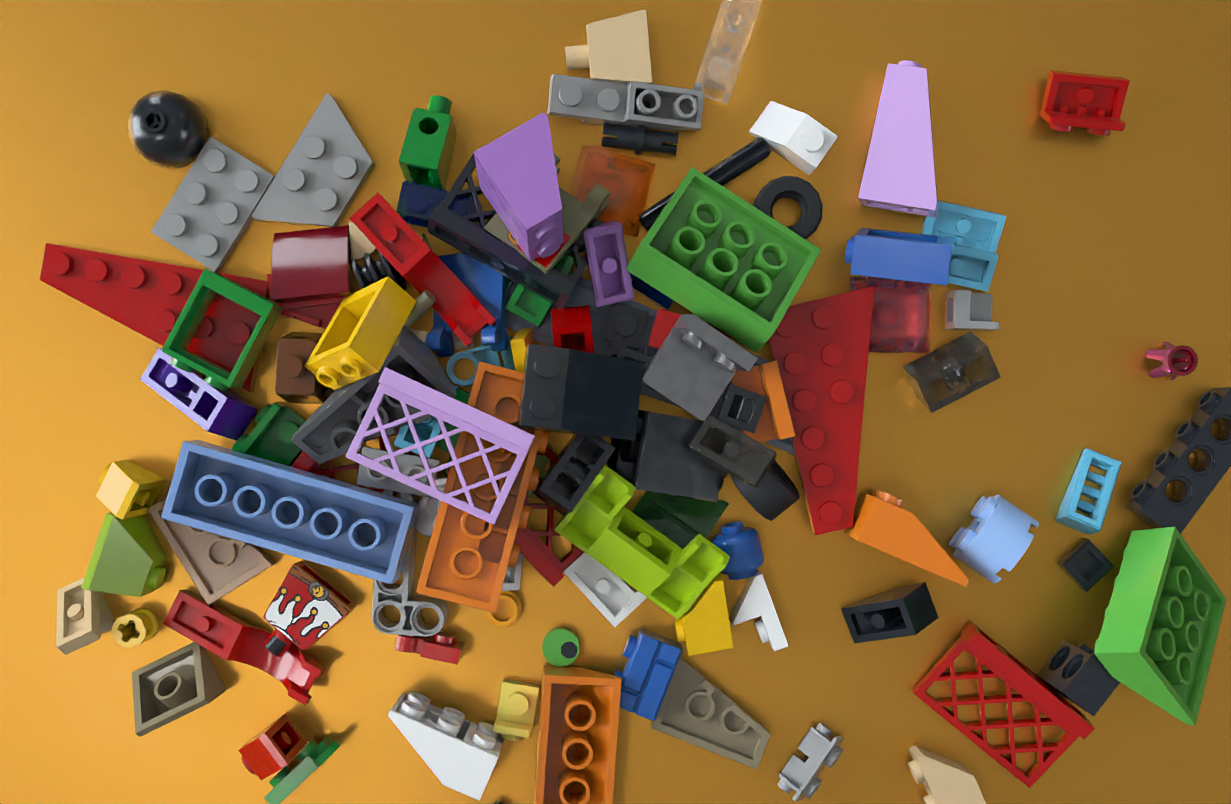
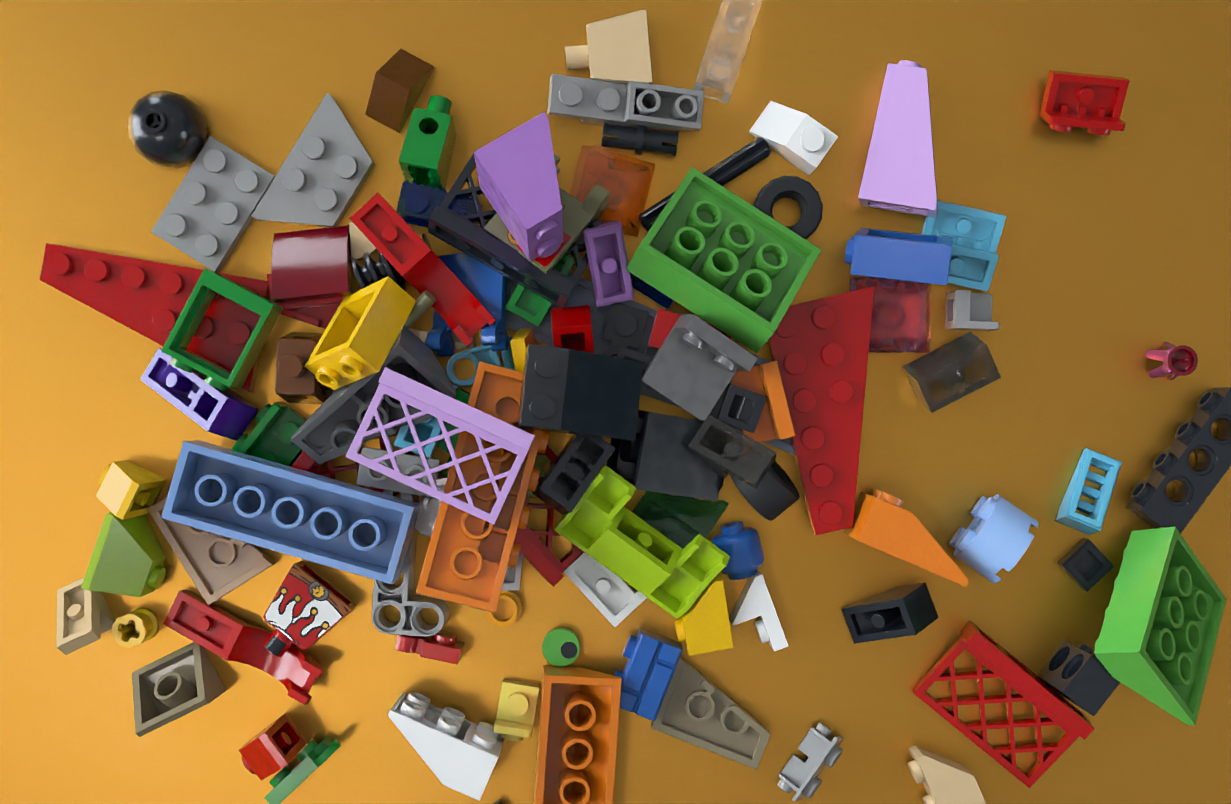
none -> reddish brown slope [365,49,435,133]

